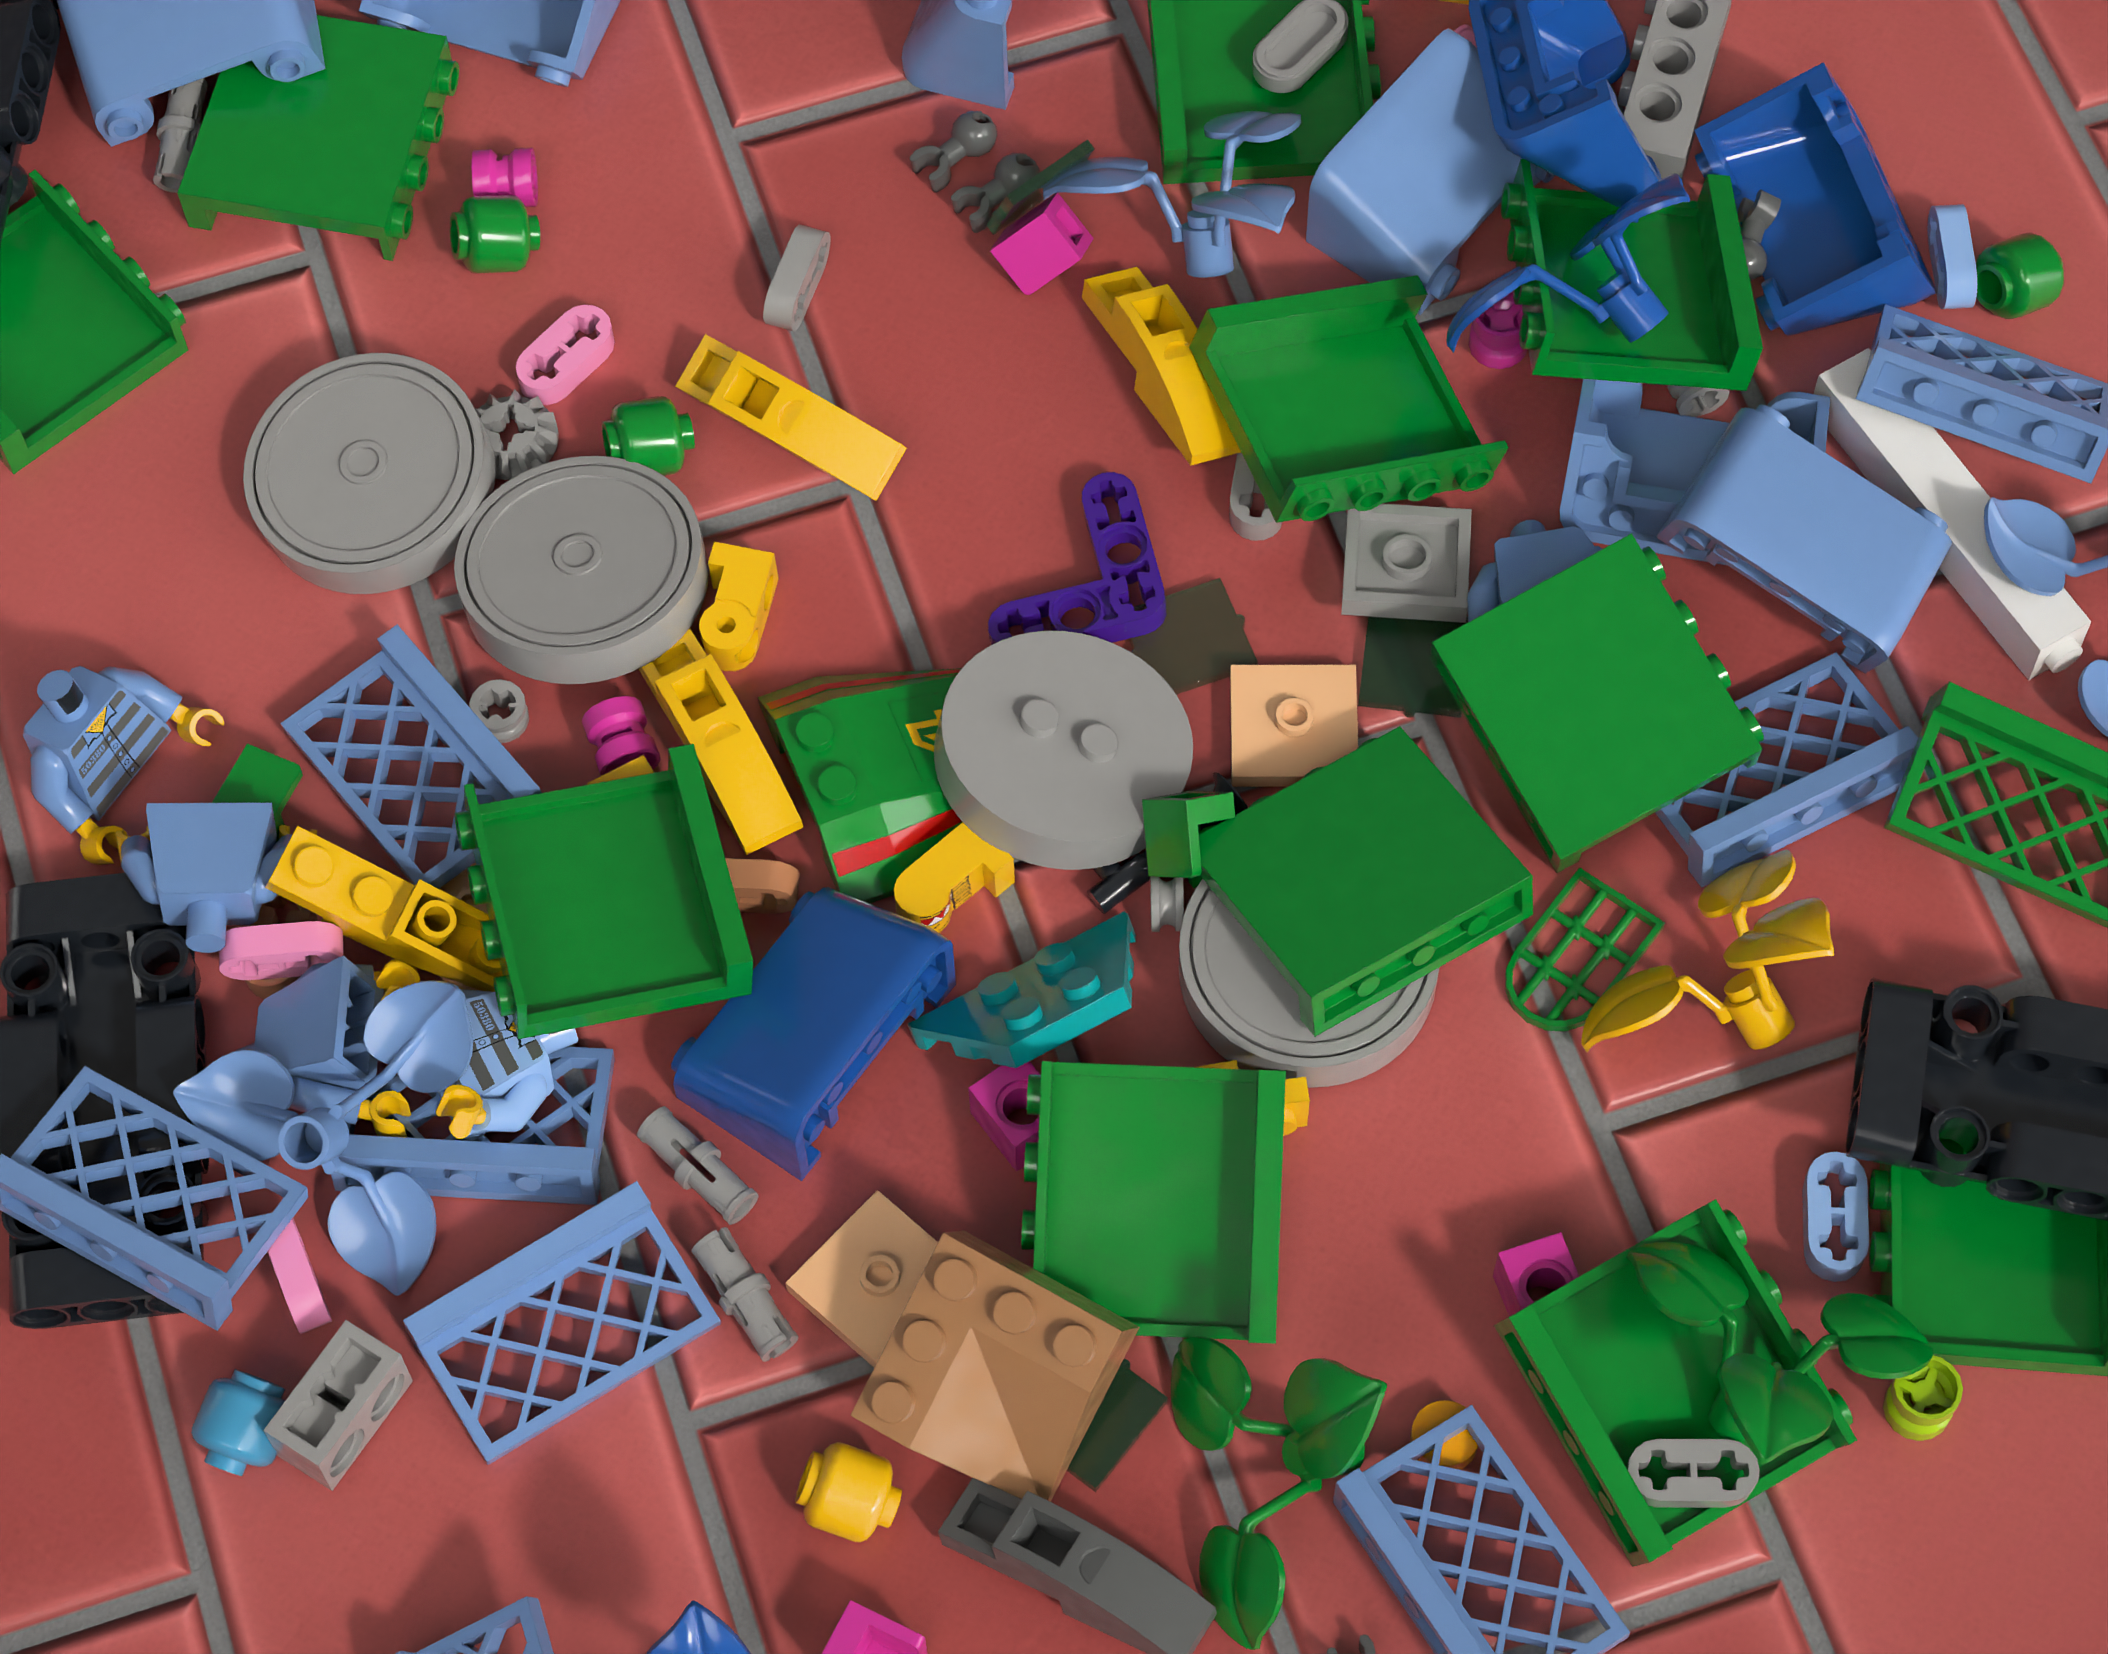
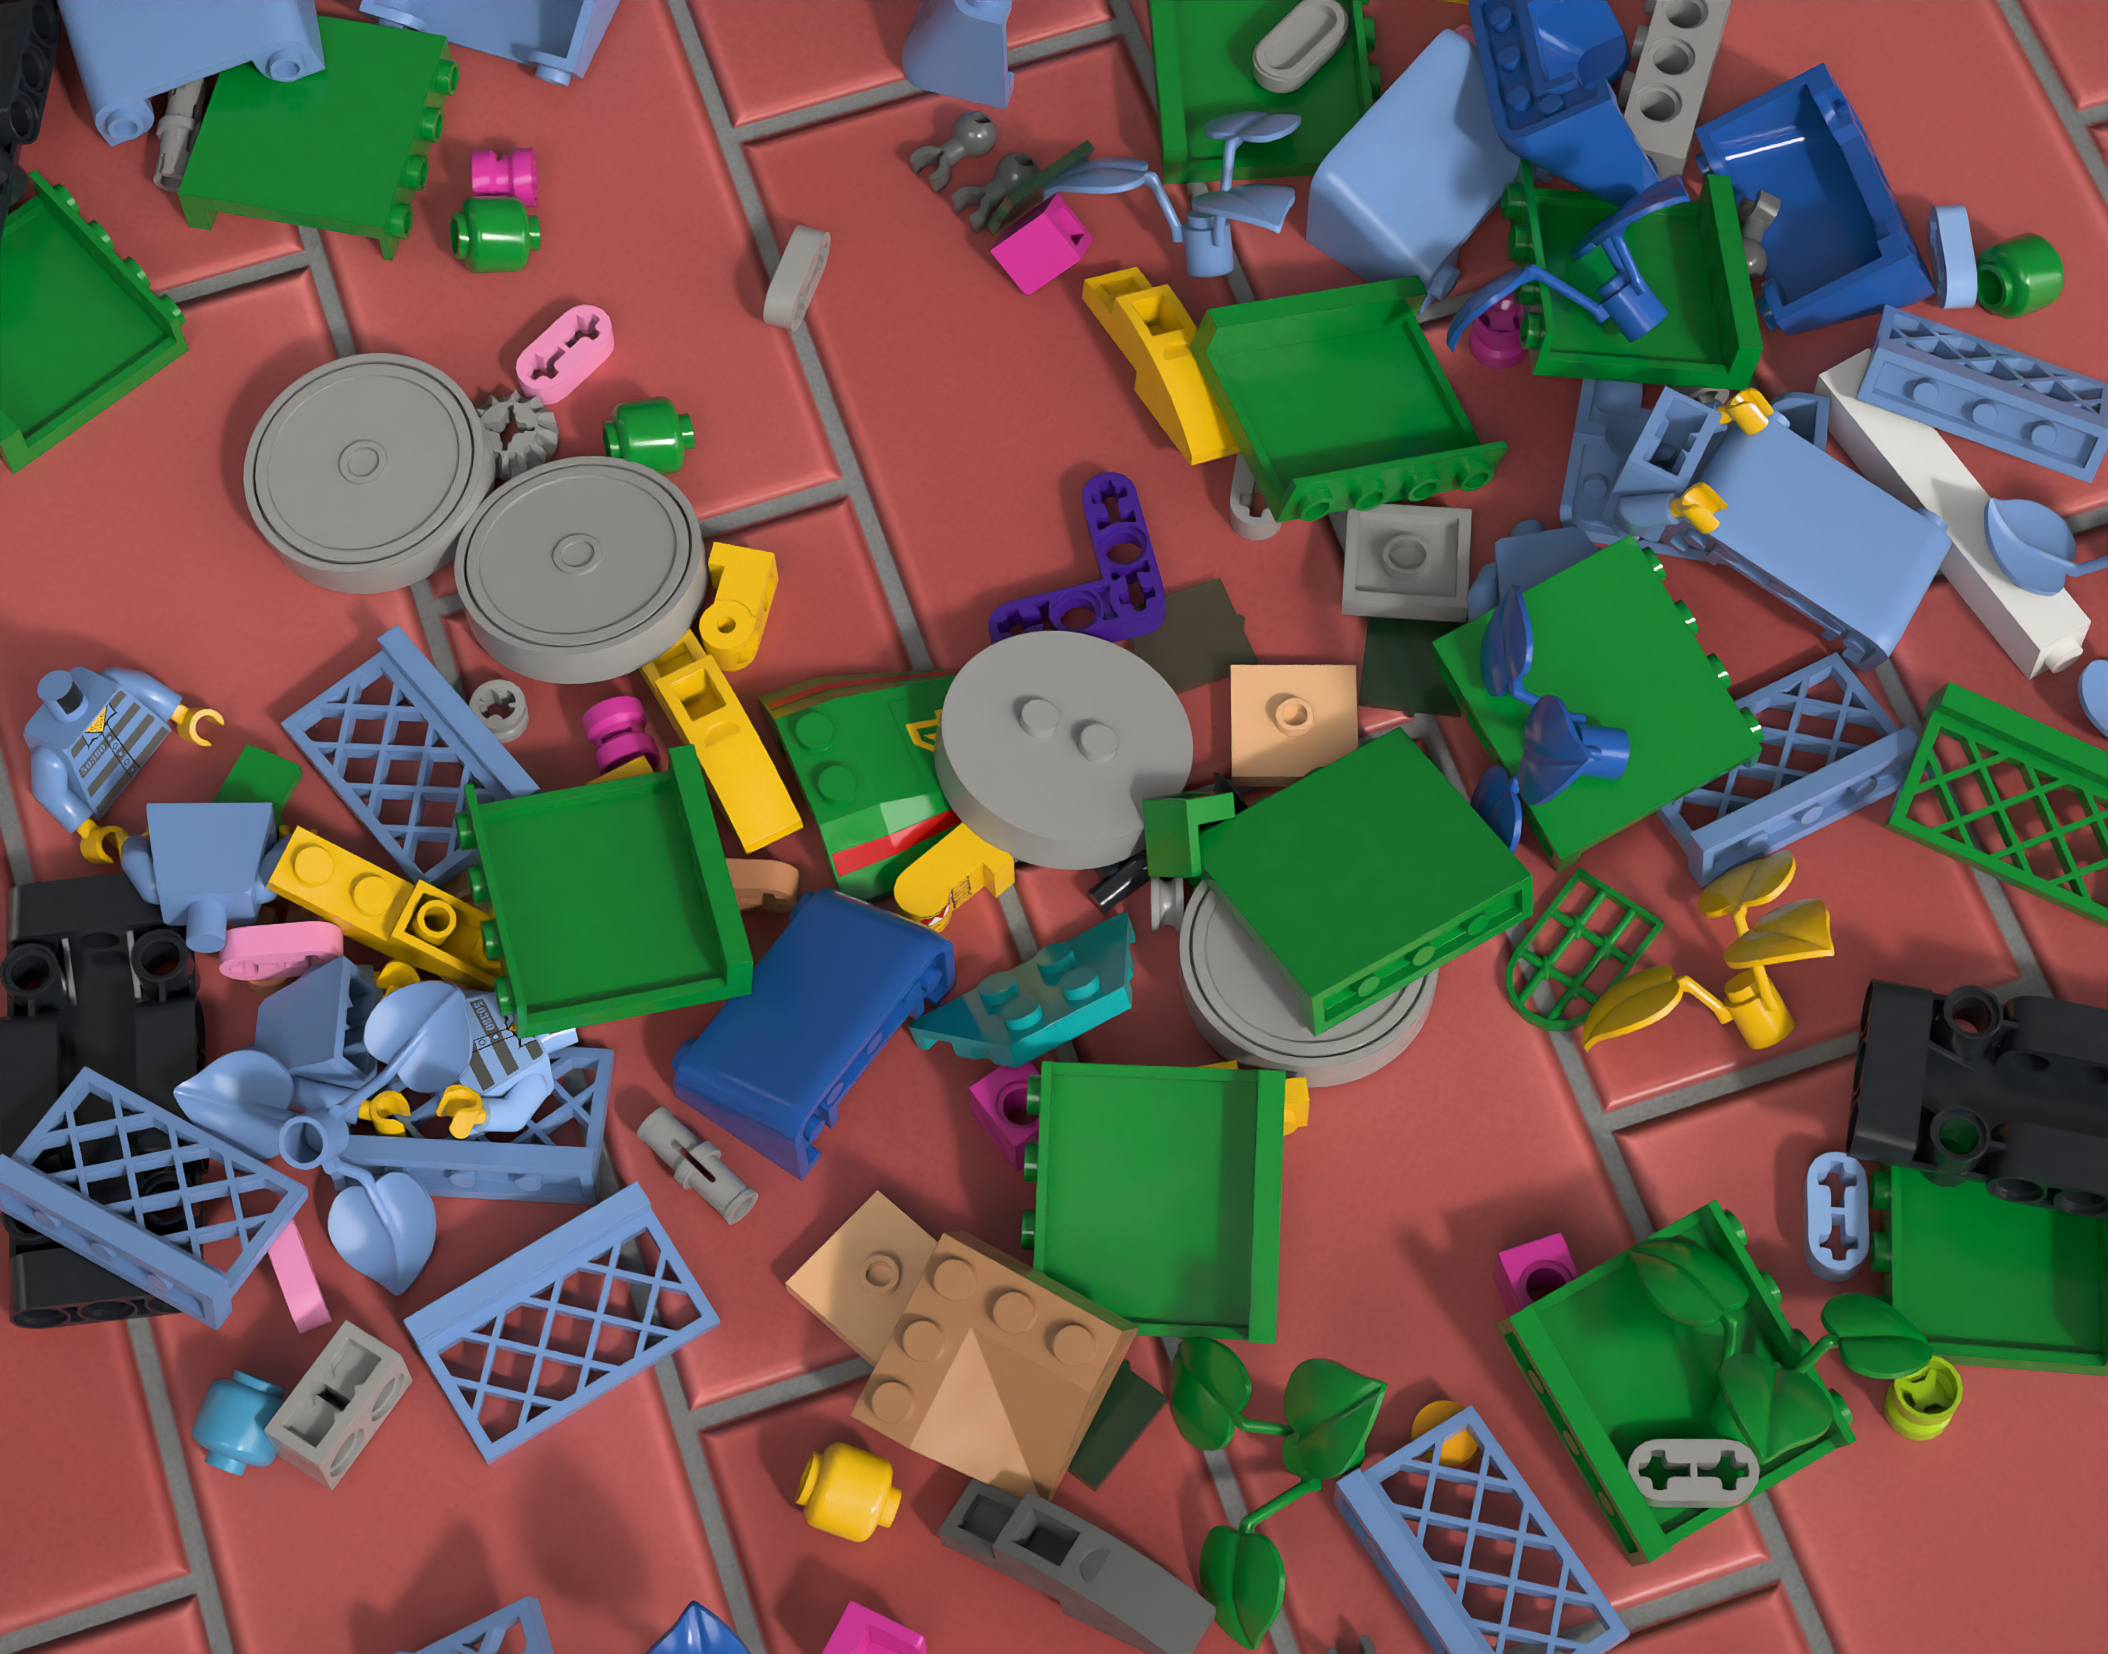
yellow slope [675,334,907,501] -> none
light grey pin [691,1227,799,1362] -> none
none -> blue plant [1470,585,1629,854]
none -> medium blue torso [1601,386,1774,542]

